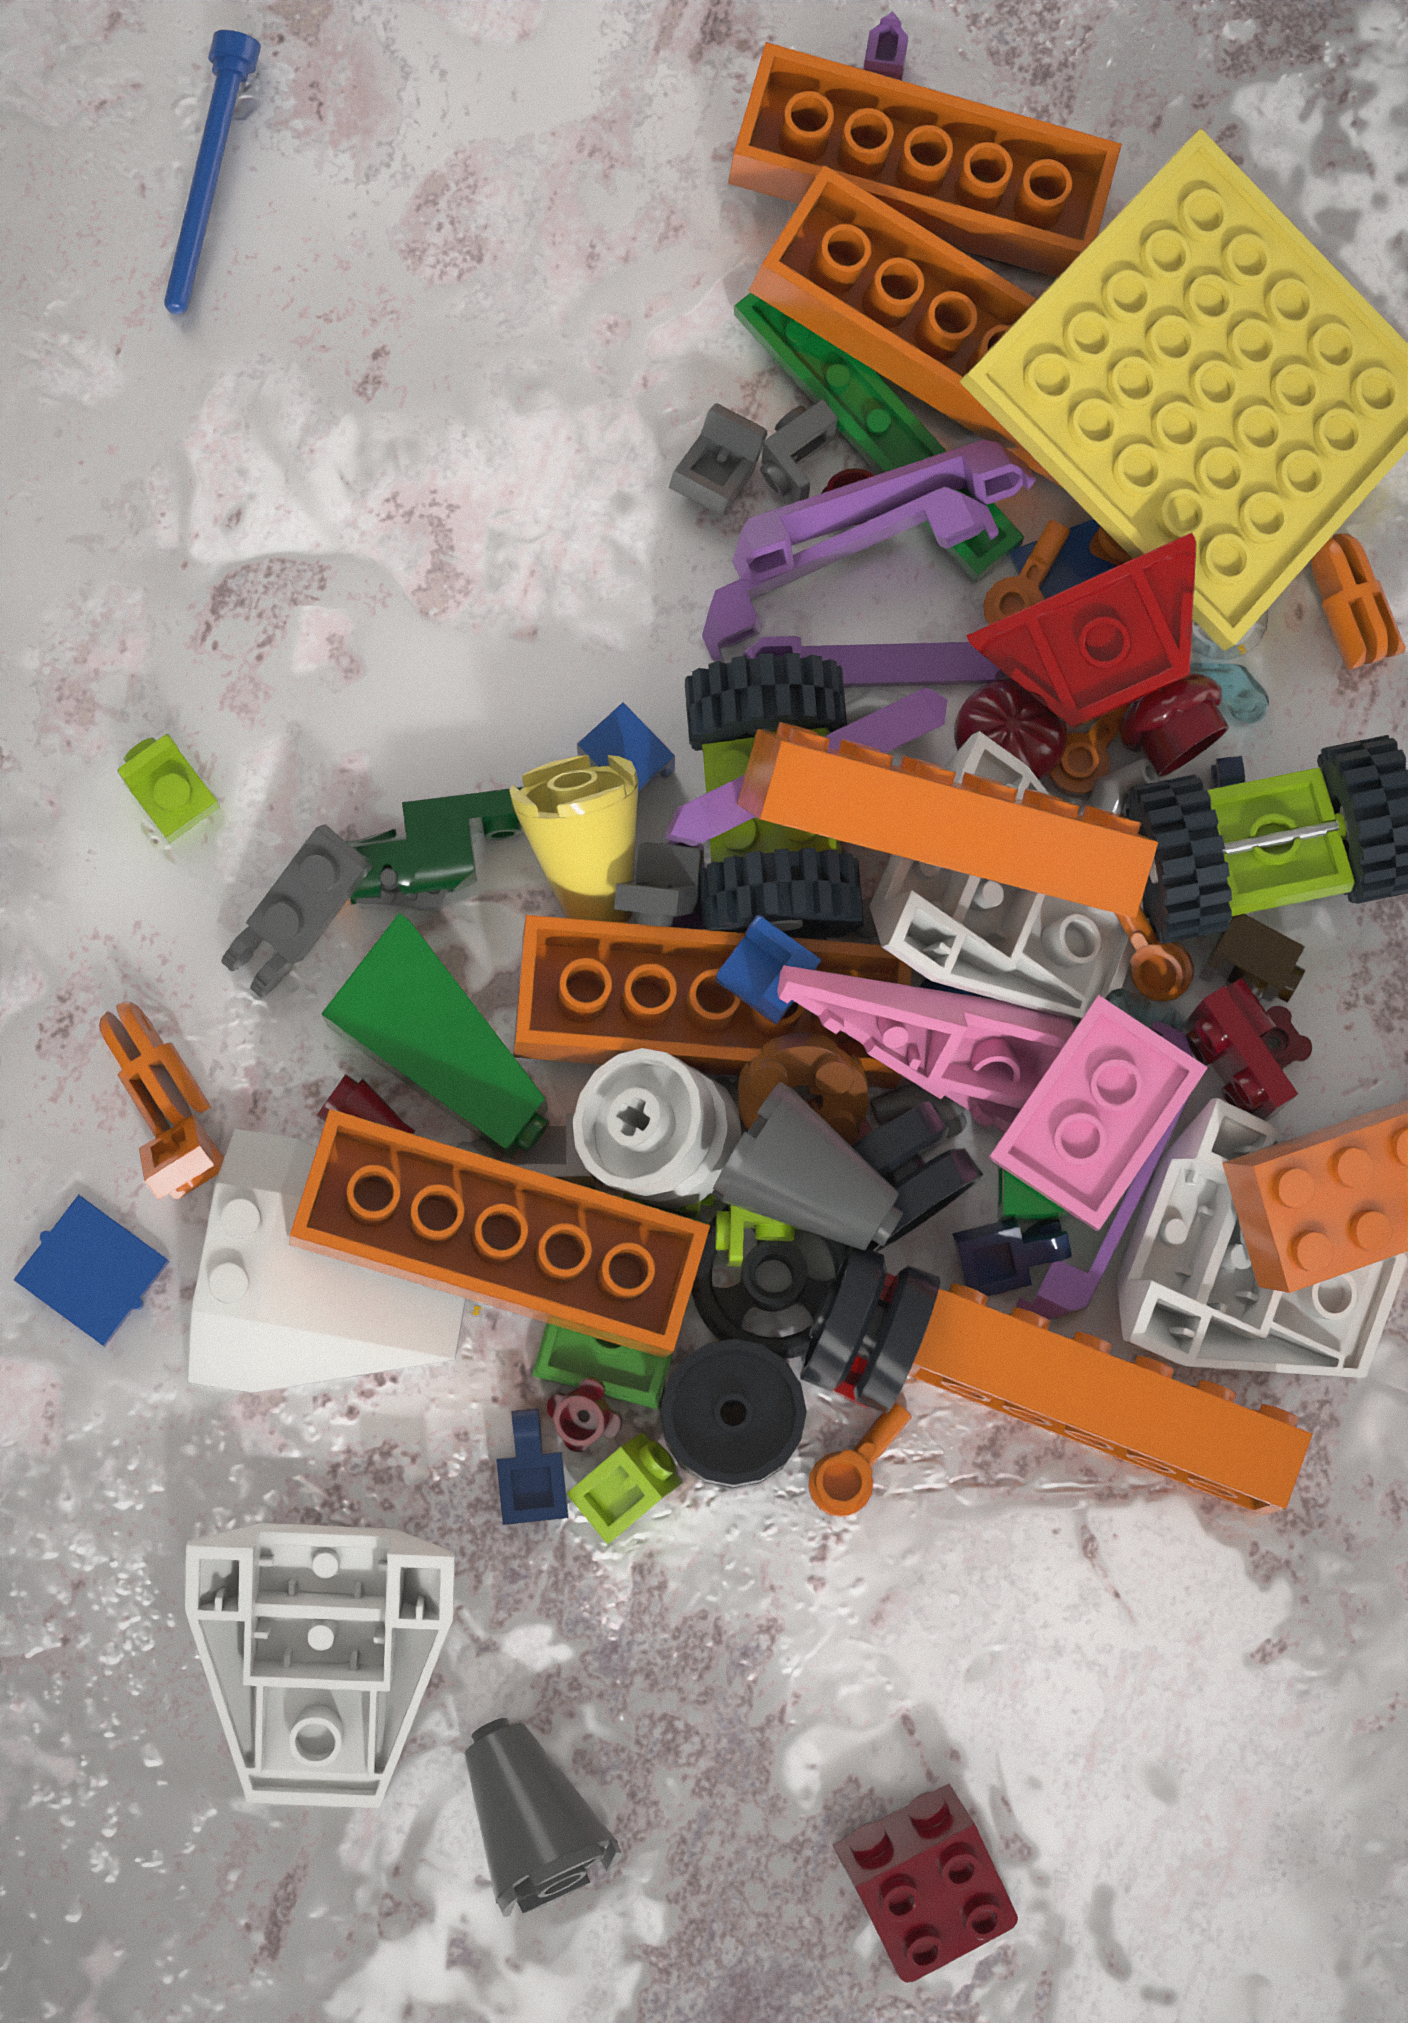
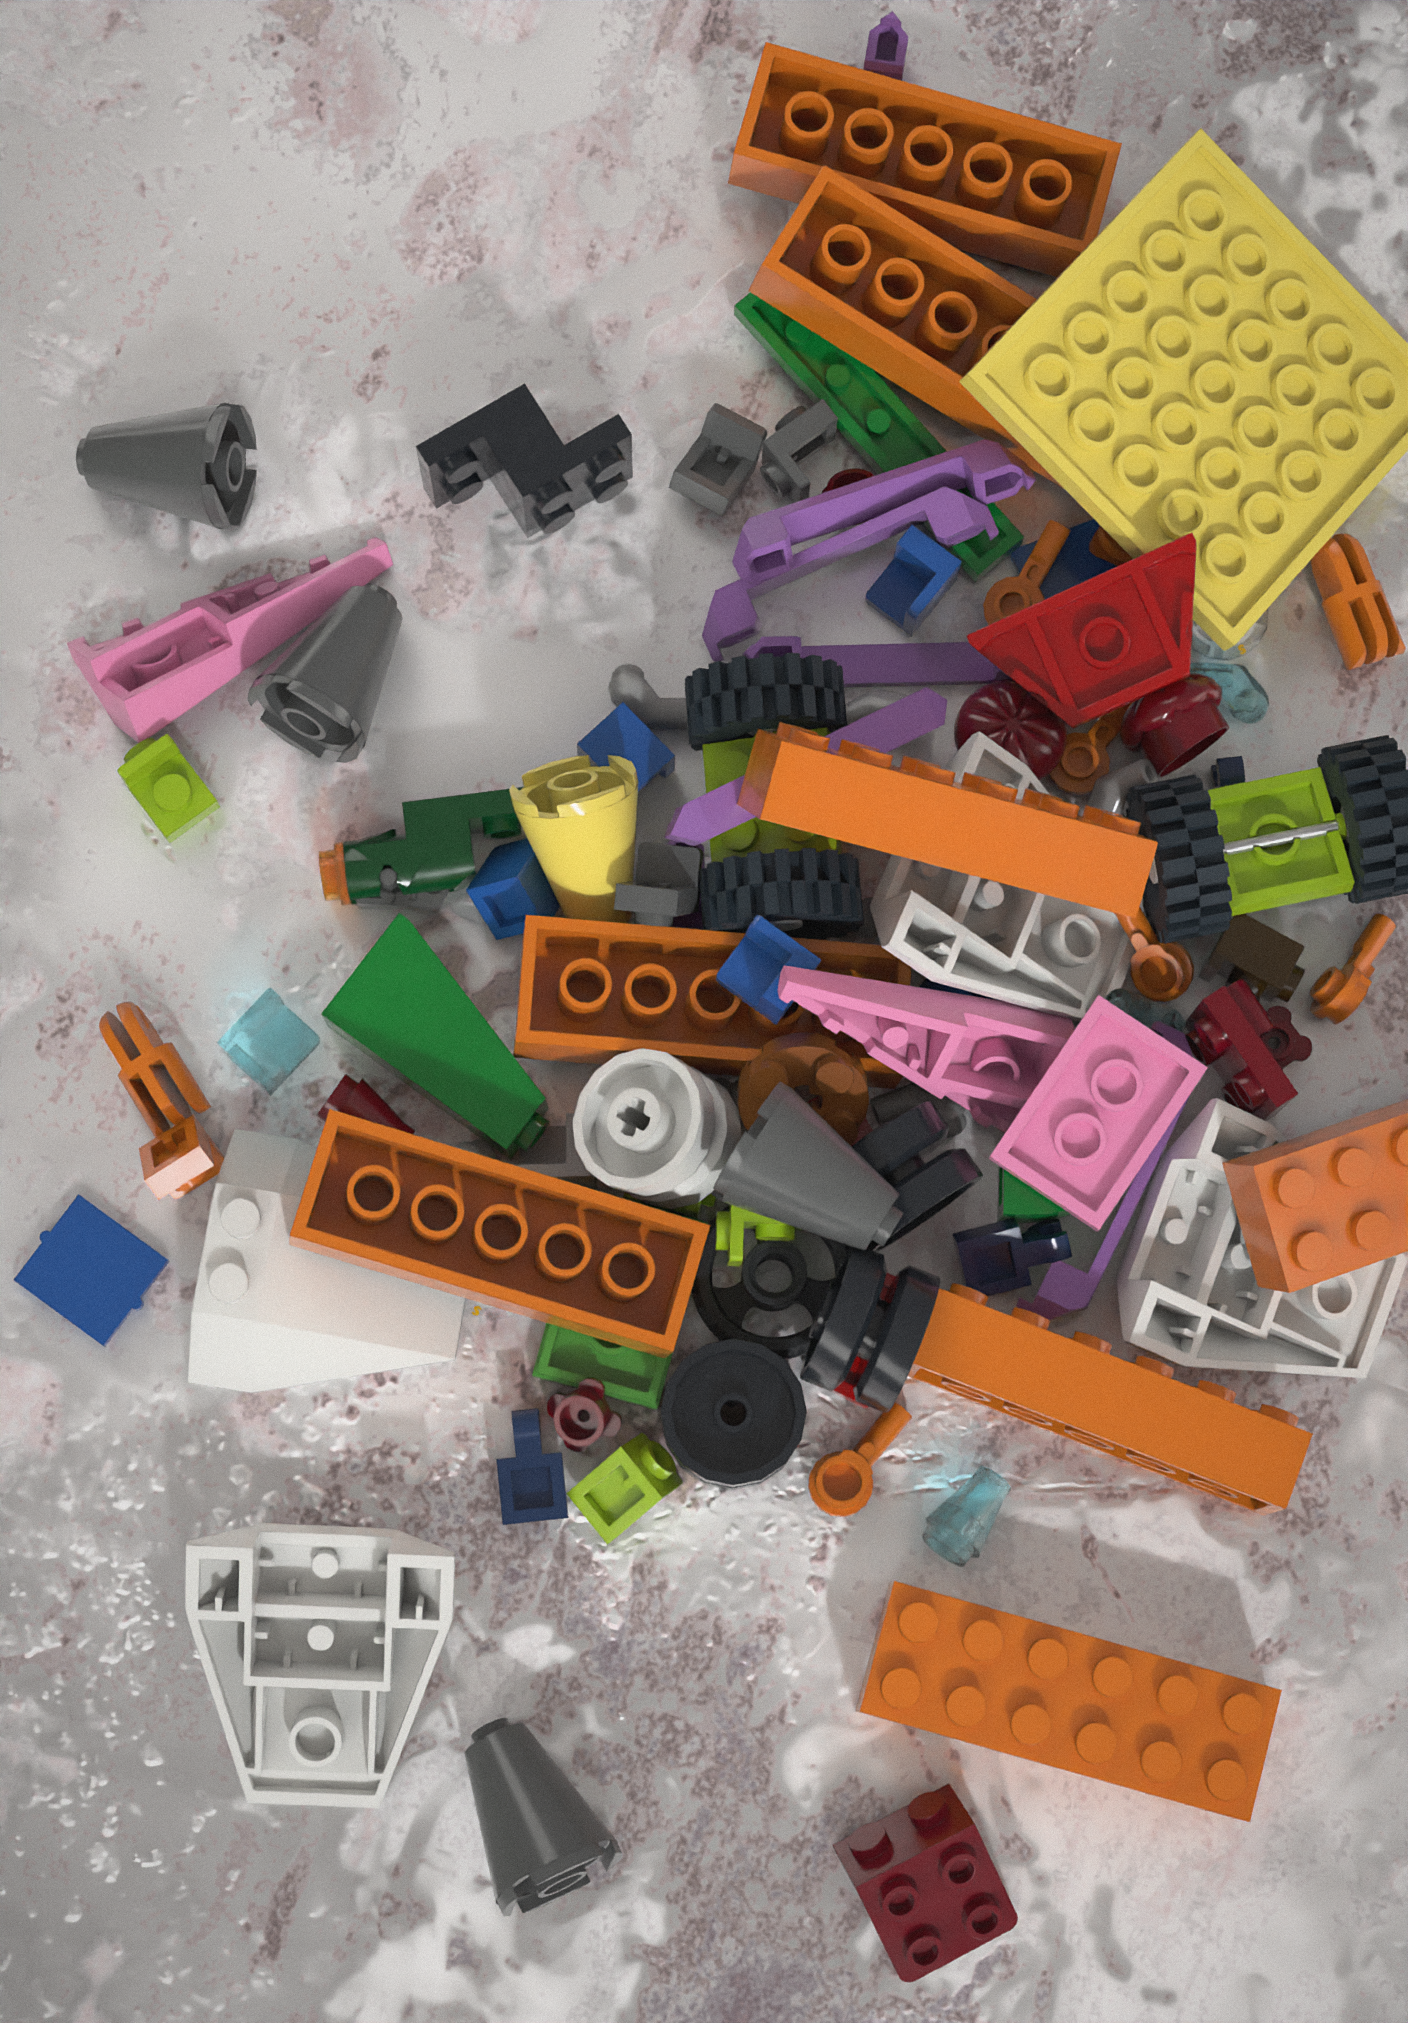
blue piece [164,30,261,315] -> none
dark grey hinge [221,824,372,998] -> none
none -> bright pink wedge [67,537,393,743]
none -> dark grey cone [76,403,257,529]
none -> clear light blue panel [217,987,320,1096]
none -> dark grey cone [247,584,403,763]
none -> black bracket [416,383,633,538]
none -> blue panel [466,838,560,940]
none -> light grey arm [608,664,688,729]
none -> orange brick [855,1581,1282,1822]
none -> blue panel [865,525,962,637]
none -> clear light blue cone [921,1466,1011,1567]
none -> orange plate [1309,913,1396,1024]

